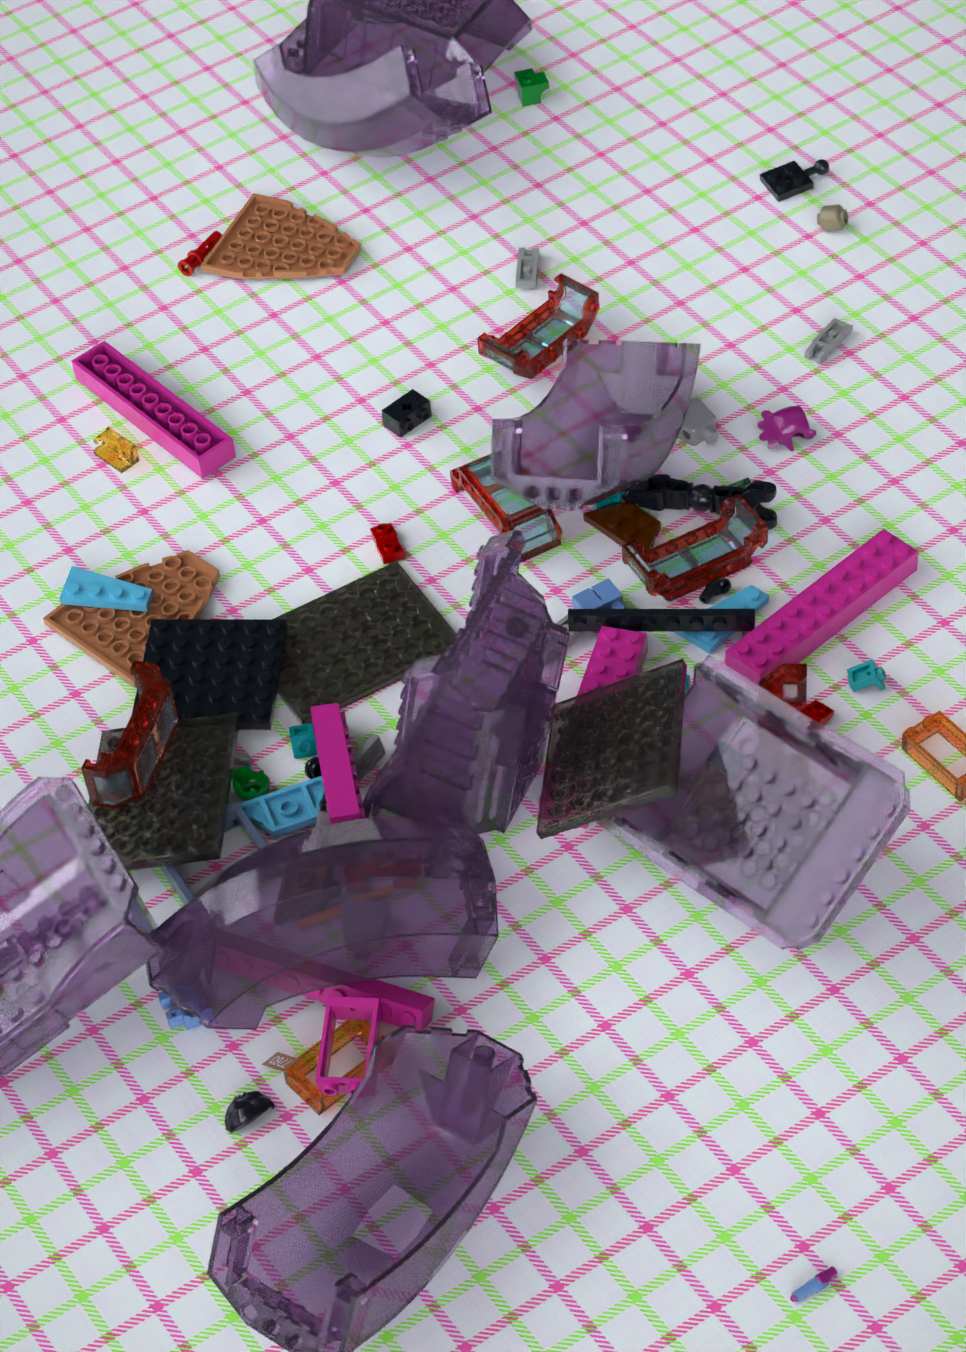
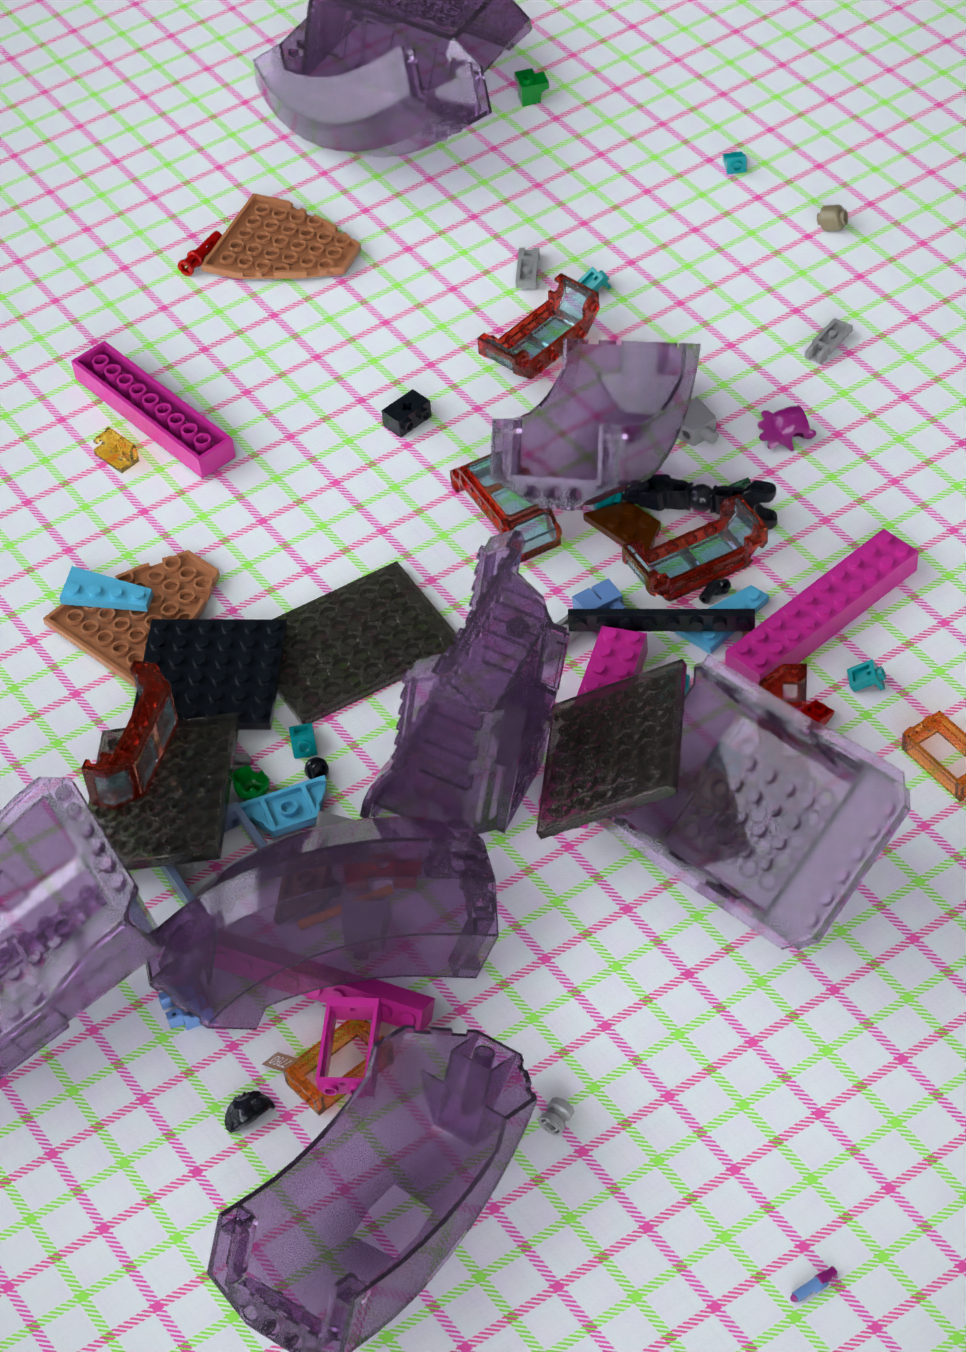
dark pink brick [310,703,366,838] -> none
light grey hinge [353,734,386,782] -> none
red slope [370,523,405,564] -> none
black plate [760,159,830,202] -> none
none -> light grey wheel [538,1097,574,1135]
none -> teal bracket [575,267,611,298]
none -> teal bracket [723,152,747,175]

